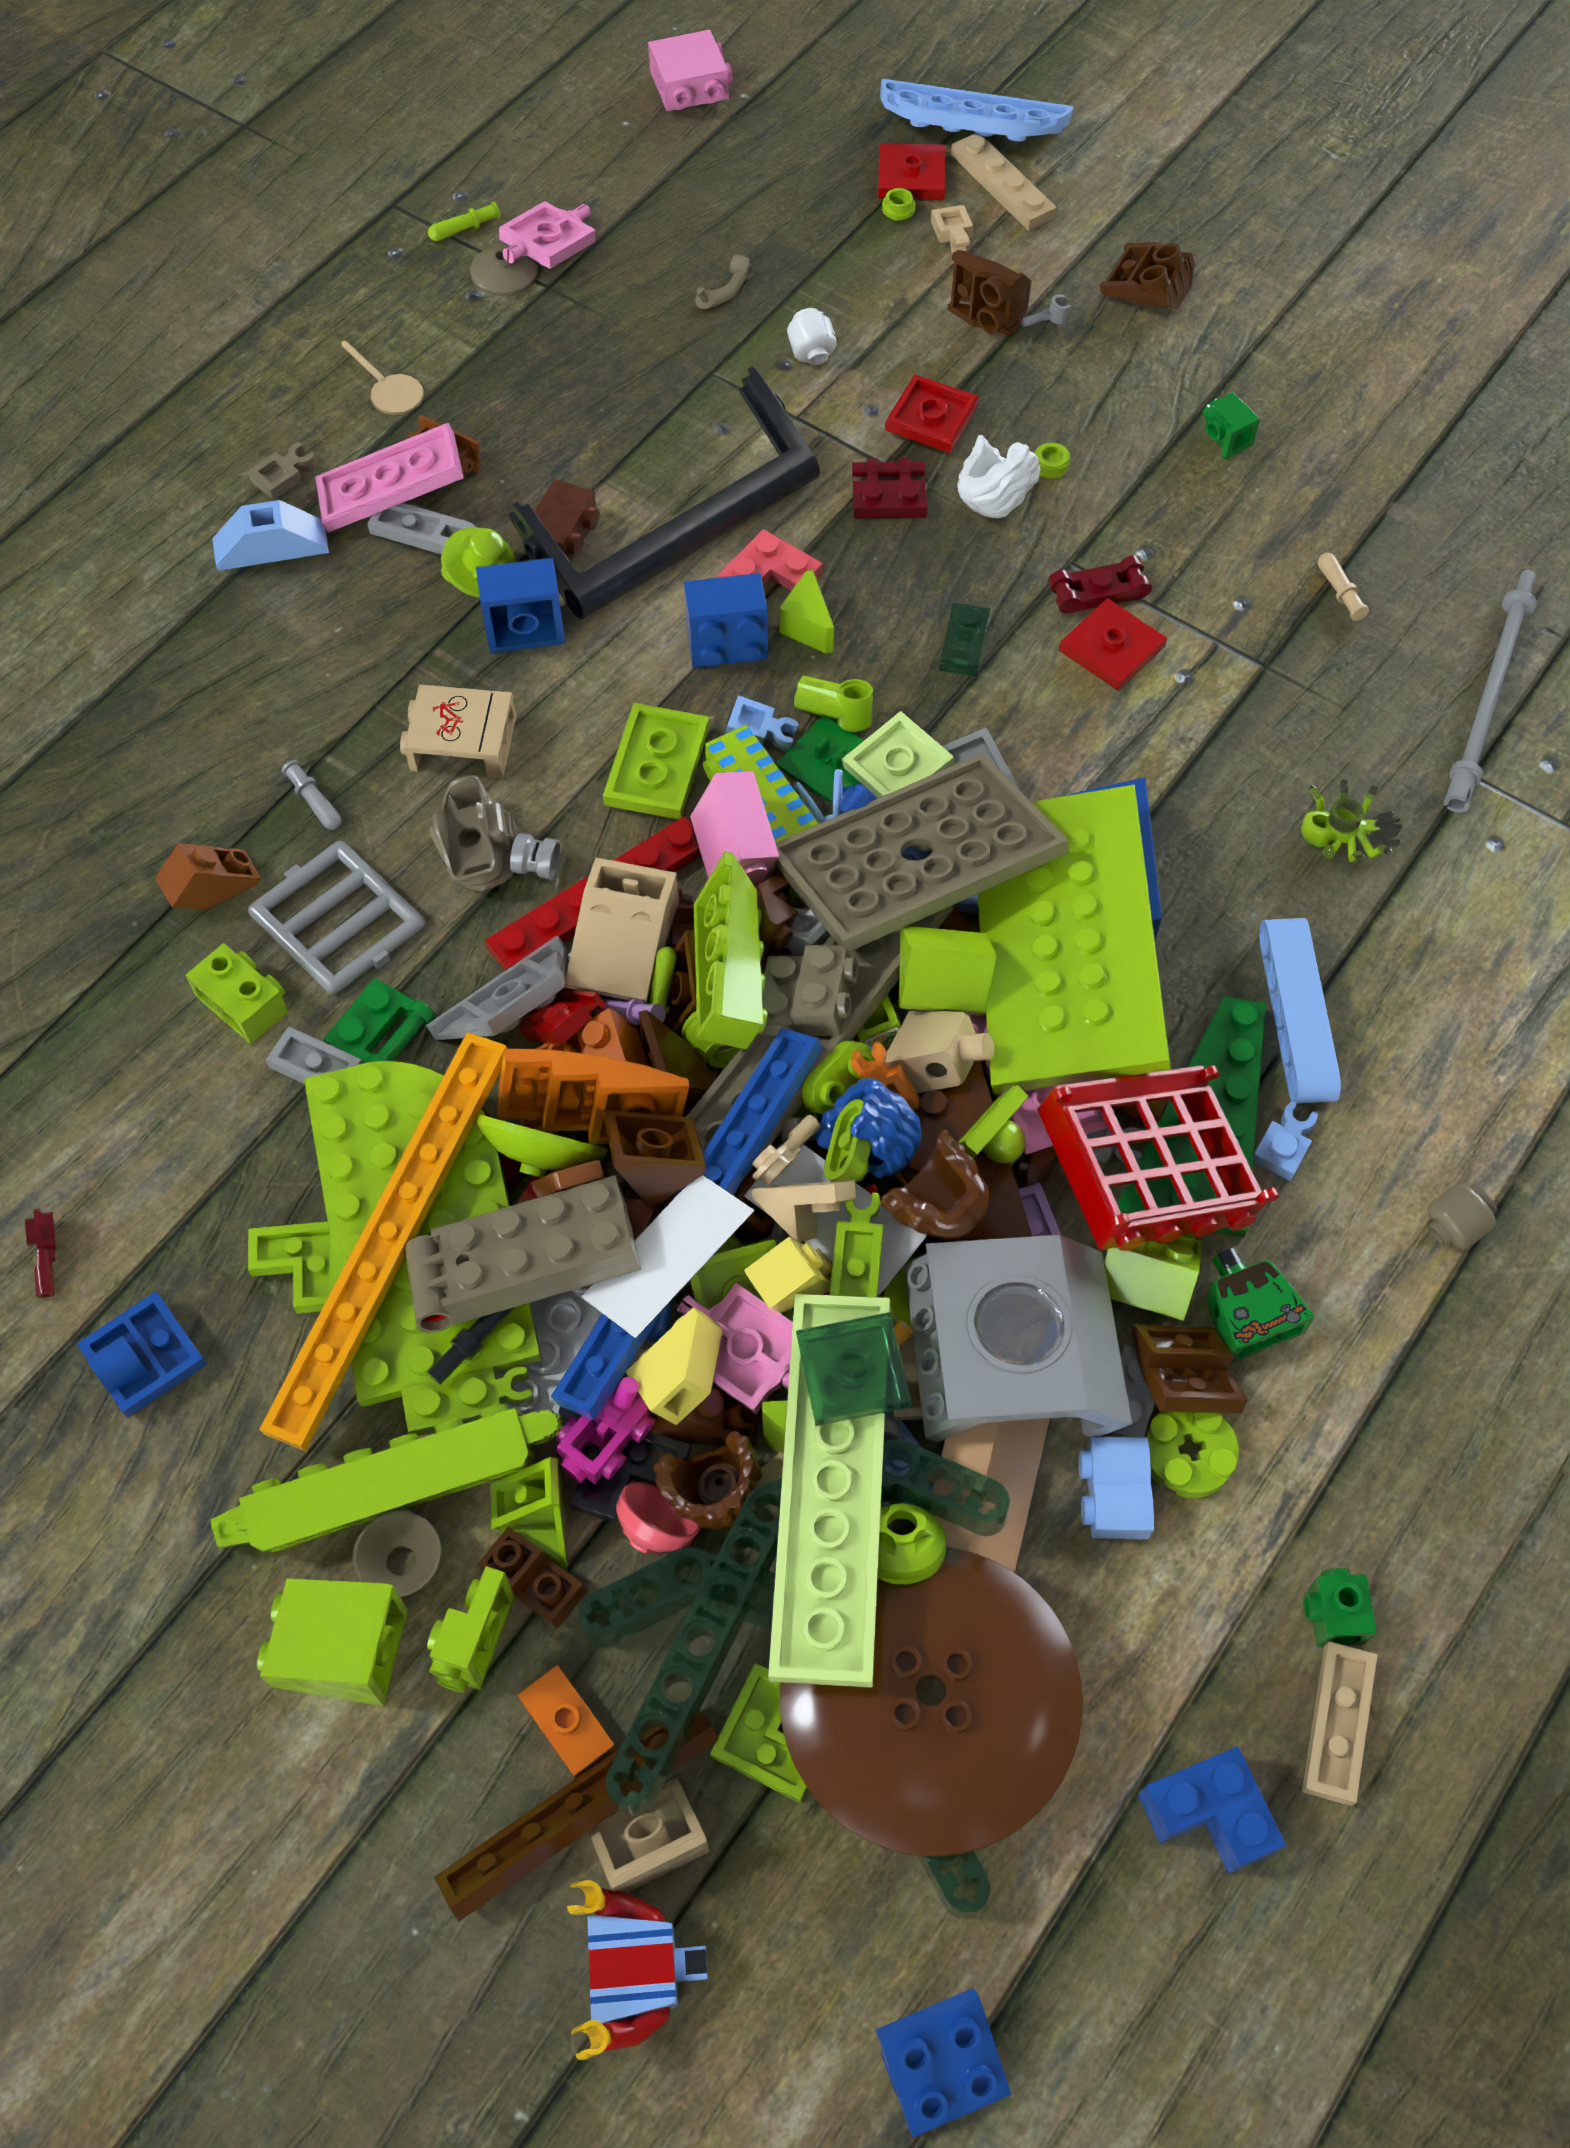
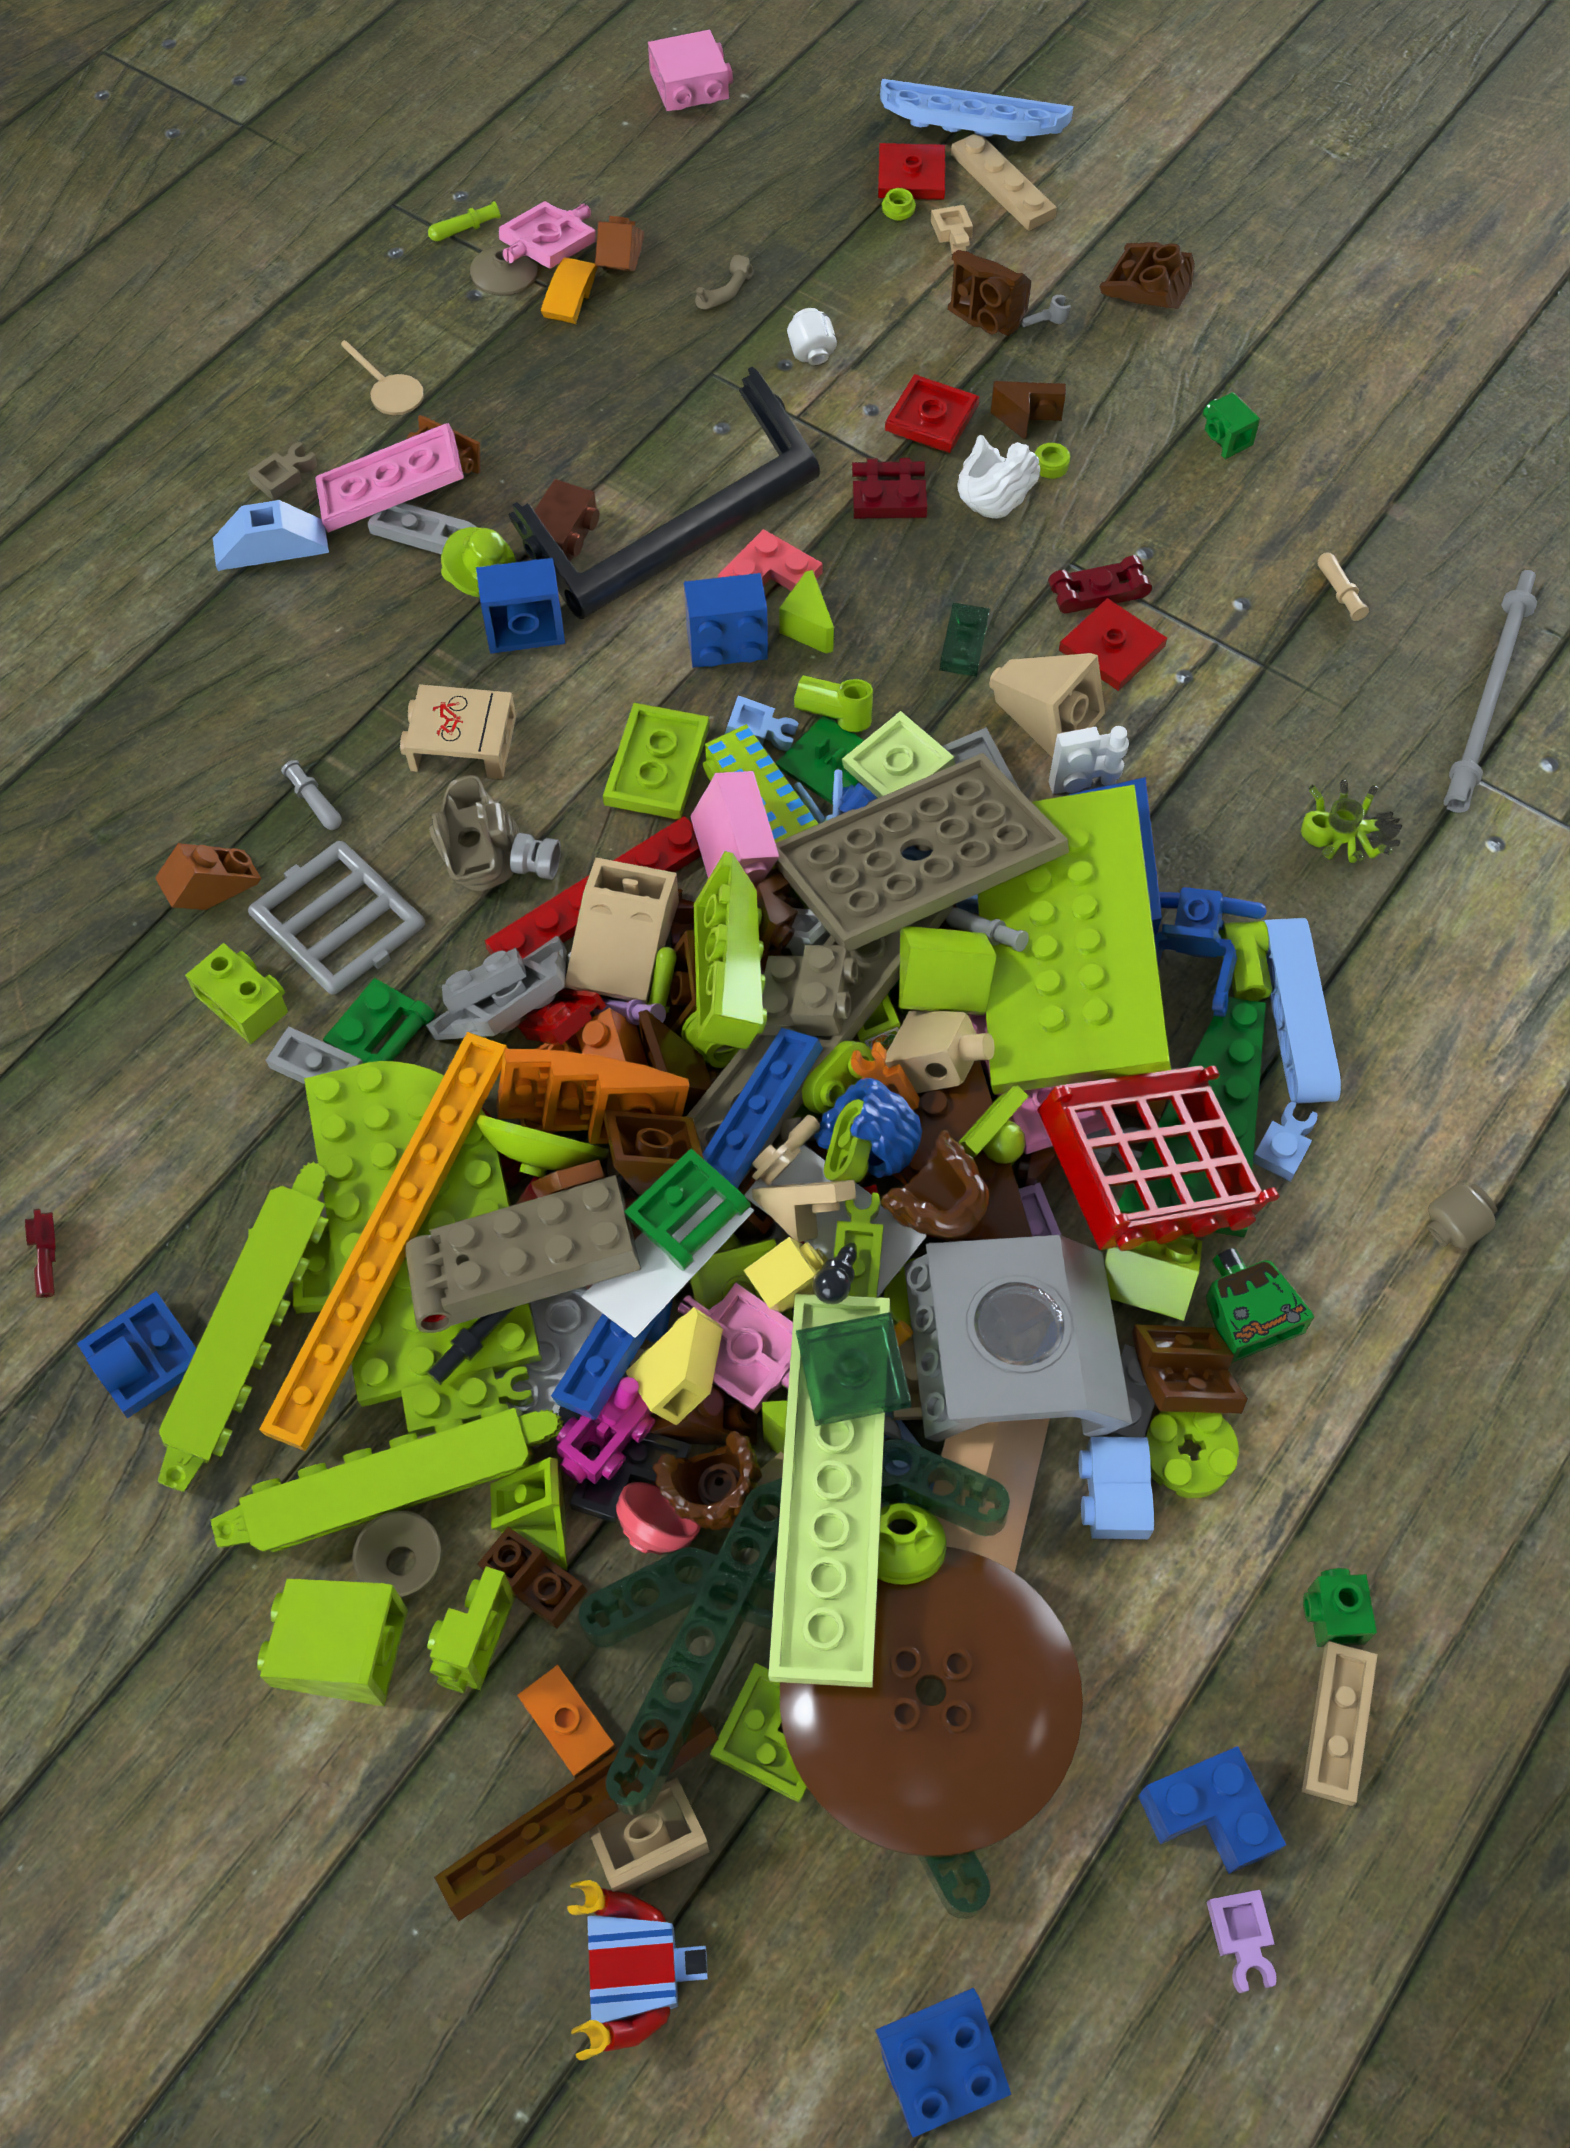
none -> lime hinge [158,1161,329,1492]
none -> light grey plate [442,948,526,1015]
none -> light orange slope [541,257,598,324]
none -> dark orange slope [595,216,644,271]
none -> green plate [624,1149,751,1271]
none -> black bar [813,1243,857,1304]
none -> light grey piece [946,908,1029,952]
none -> tan slope [989,653,1105,758]
none -> reddish brown slope [991,381,1066,439]
none -> white plate [1048,726,1129,794]
none -> blue piece [1154,887,1267,1017]
none -> lavender plate [1207,1890,1276,1993]
none -> lime piece [1219,921,1272,1001]

